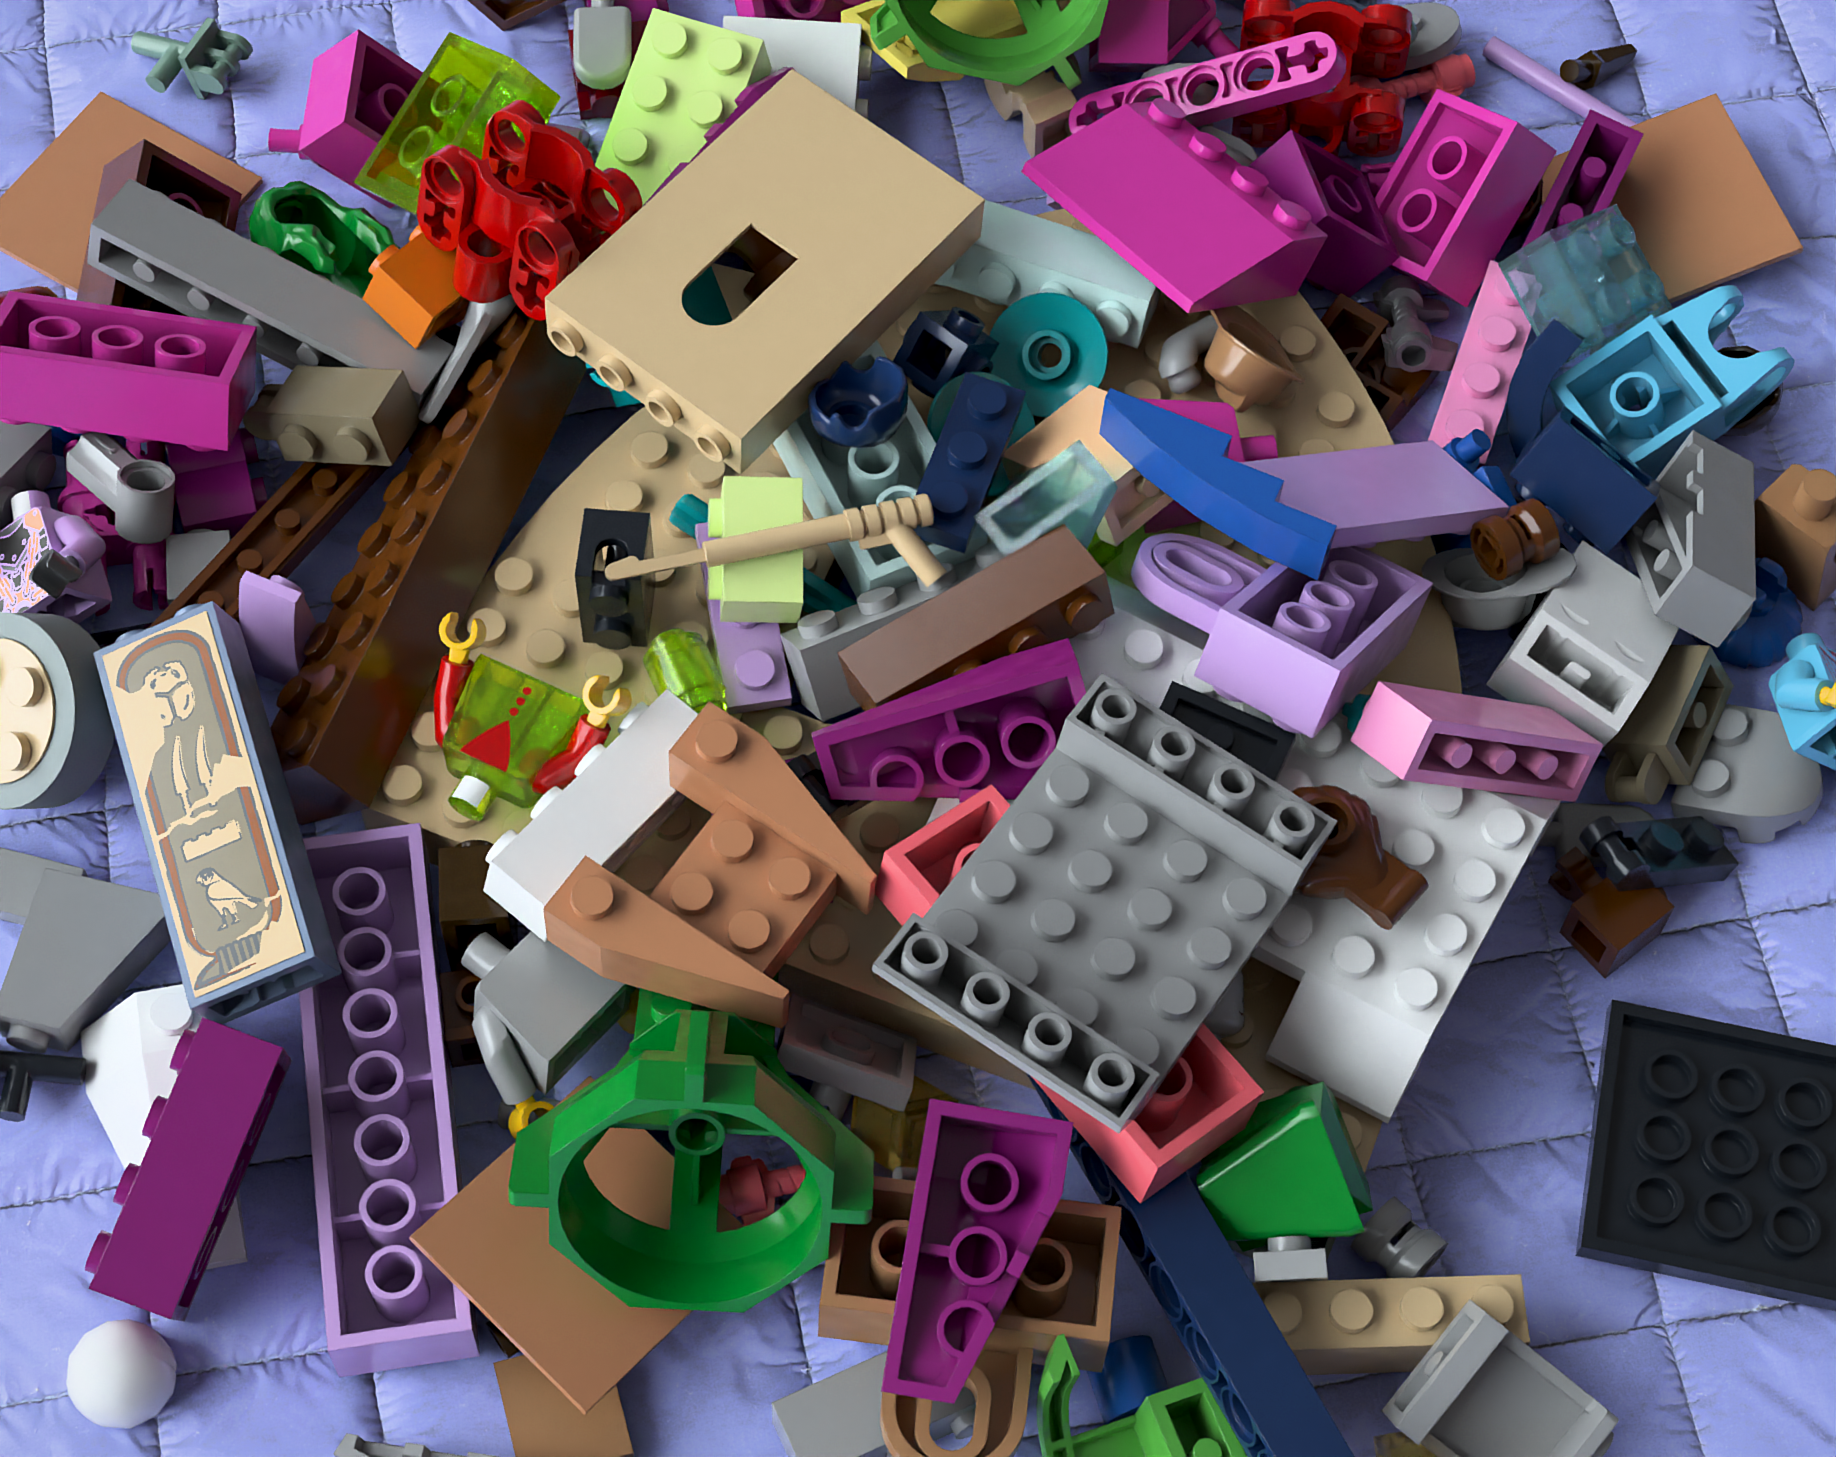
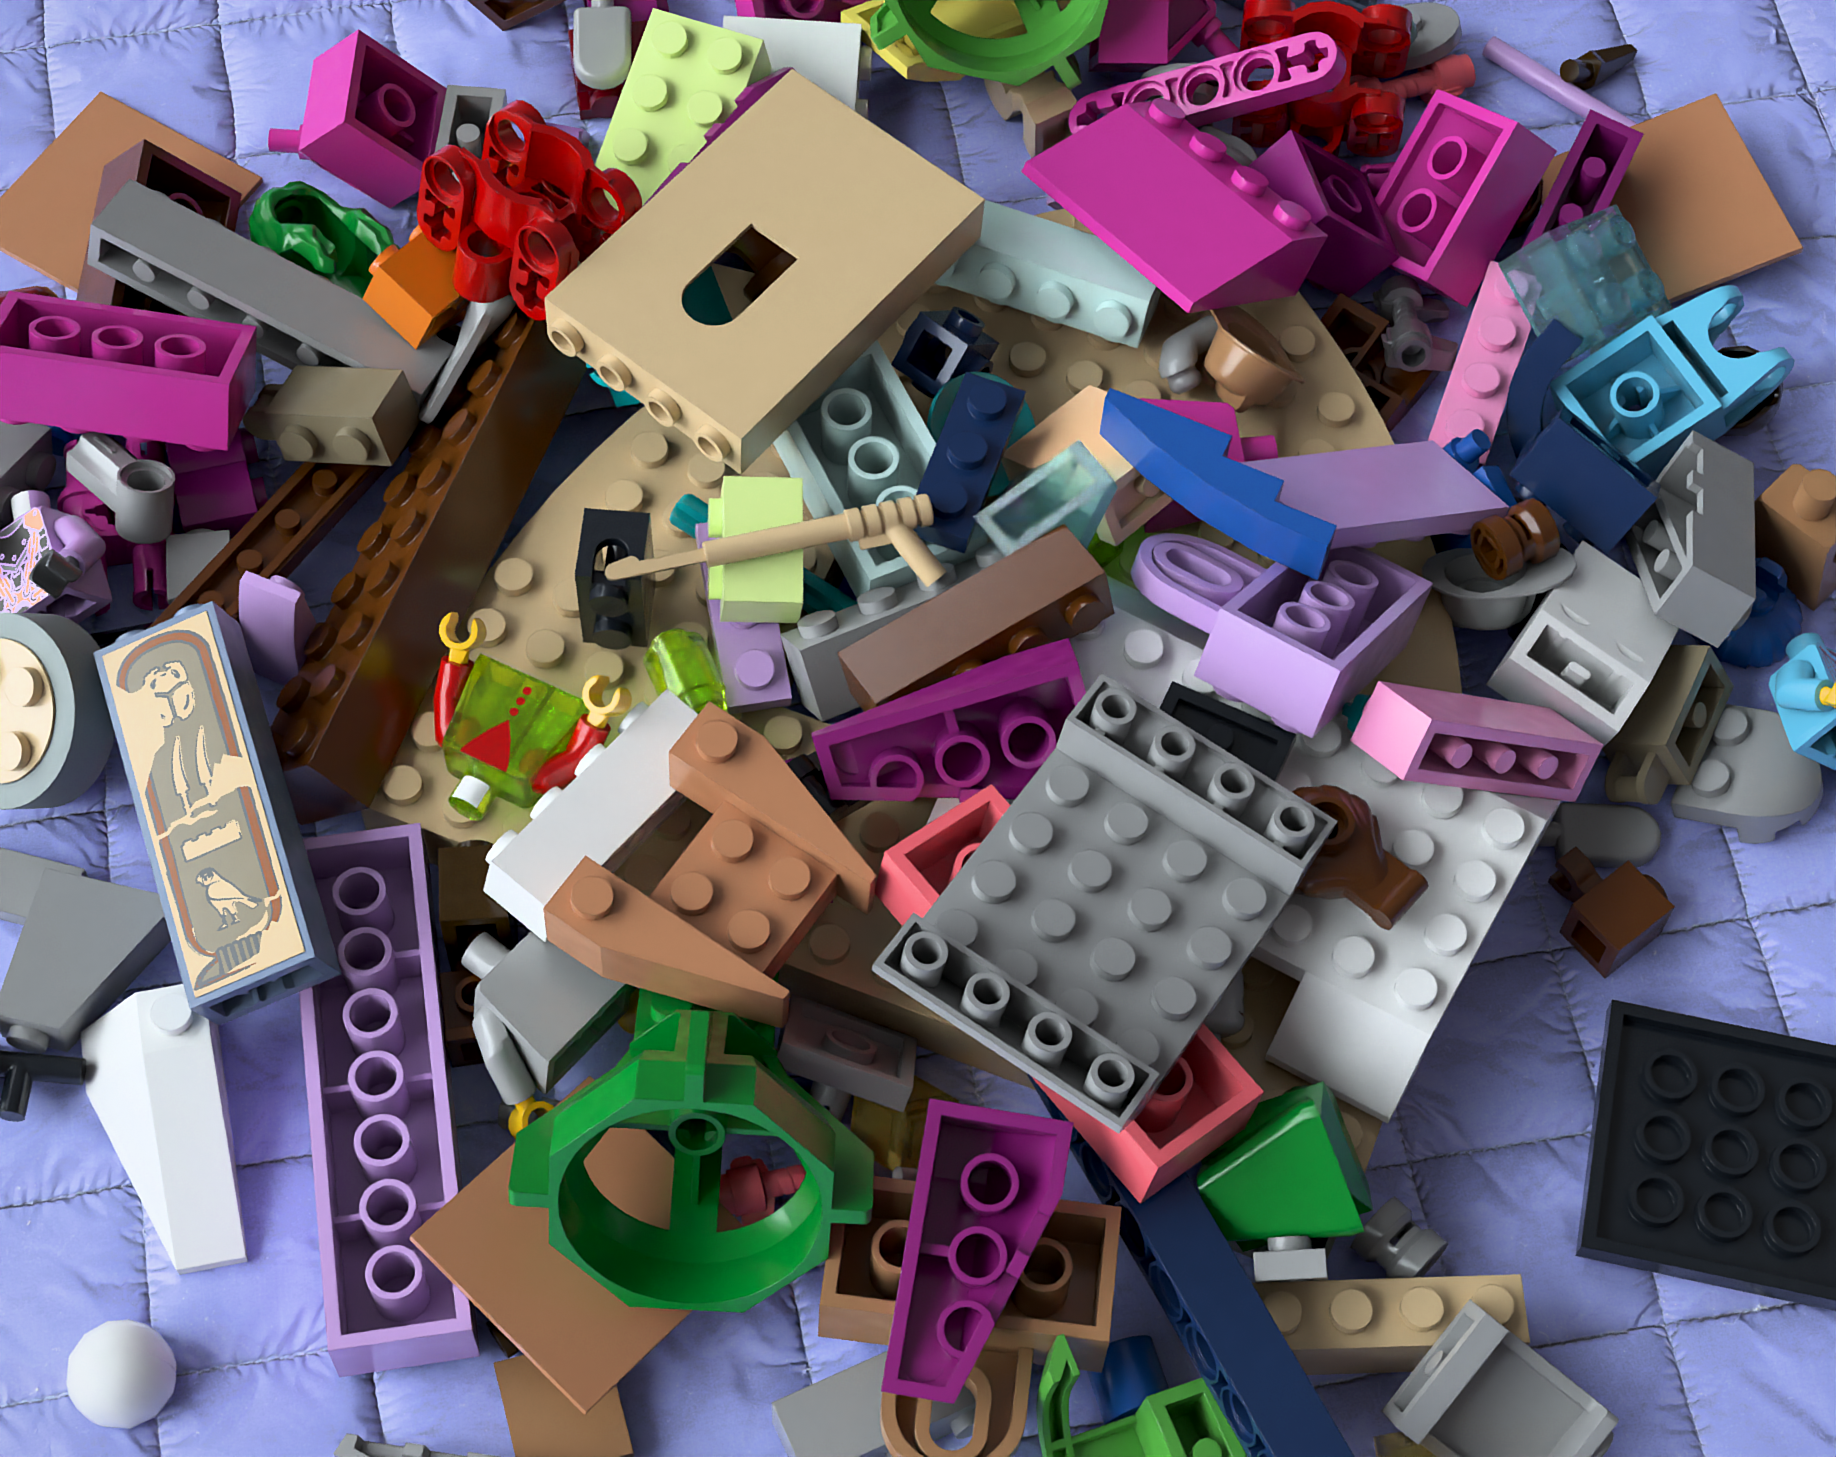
magenta brick [85,1017,292,1321] -> none
sand green arm [131,17,253,100] -> none
clear neon green slope [354,32,561,216] -> none
dark blue hair [808,356,908,448] -> none
teal dish [989,292,1109,417] -> none
black plate [1579,816,1739,891] -> none

